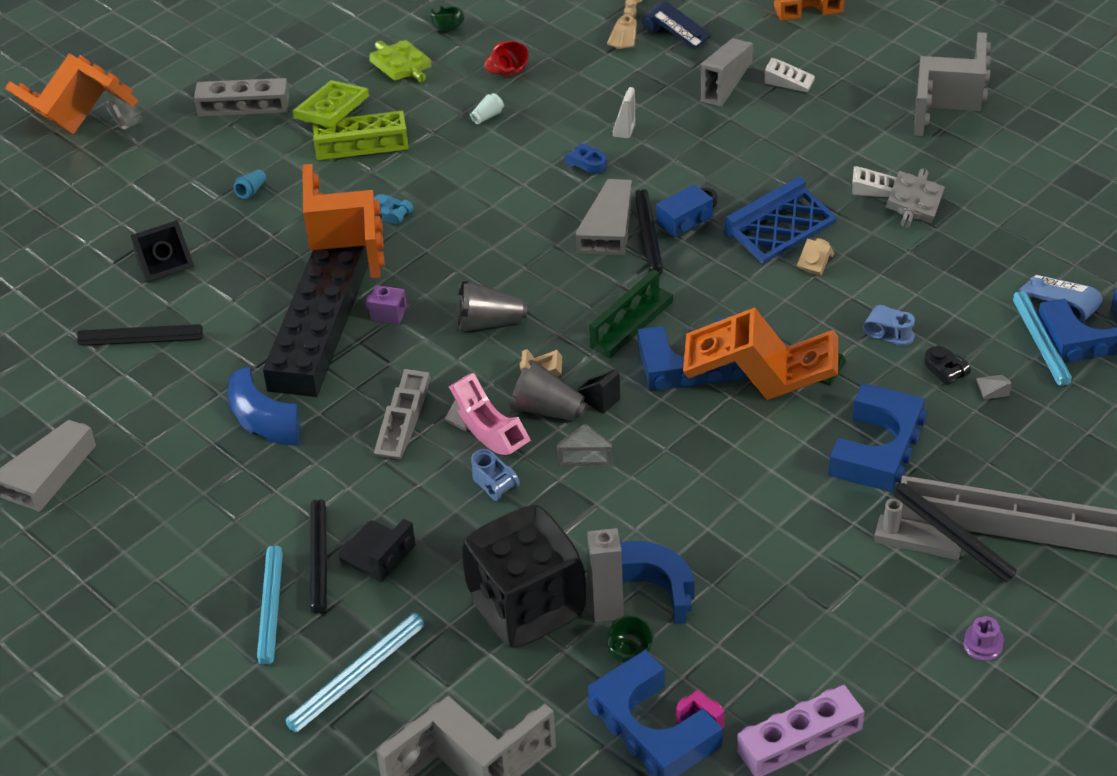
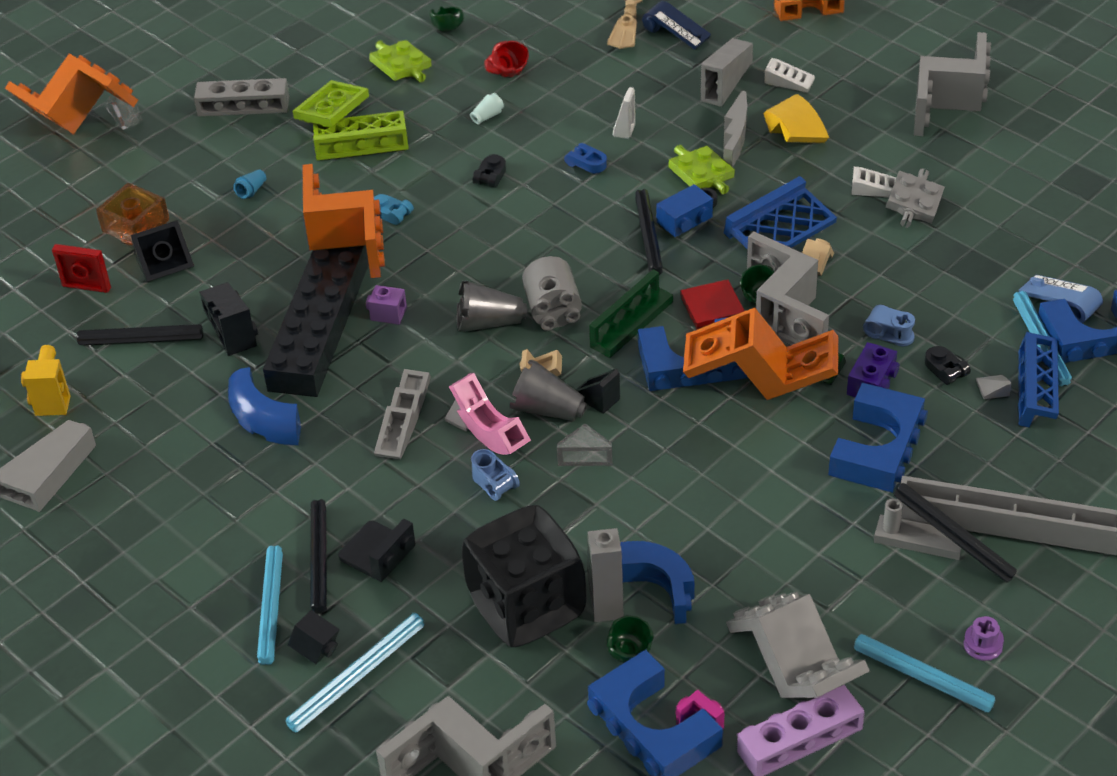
light grey slope [576,179,632,255] -> none
none -> yellow brick [21,345,71,416]
none -> red tile [52,244,111,293]
none -> clear orange piece [96,183,170,246]
none -> black wedge [199,282,258,356]
none -> black brick [288,610,340,664]
none -> black plate [473,154,506,187]
none -> light grey cylinder [522,256,582,331]
none -> lime plate [668,145,735,195]
none -> red tile [680,279,744,330]
none -> light grey slope [724,91,747,168]
none -> light grey bracket [726,591,869,698]
none -> dark green hair [740,264,774,305]
none -> light grey bracket [747,231,829,345]
none -> yellow slope [763,94,829,143]
none -> dark purple brick [846,342,900,397]
none -> medium azure axle [854,634,995,712]
none -> blue fence [1018,332,1059,427]

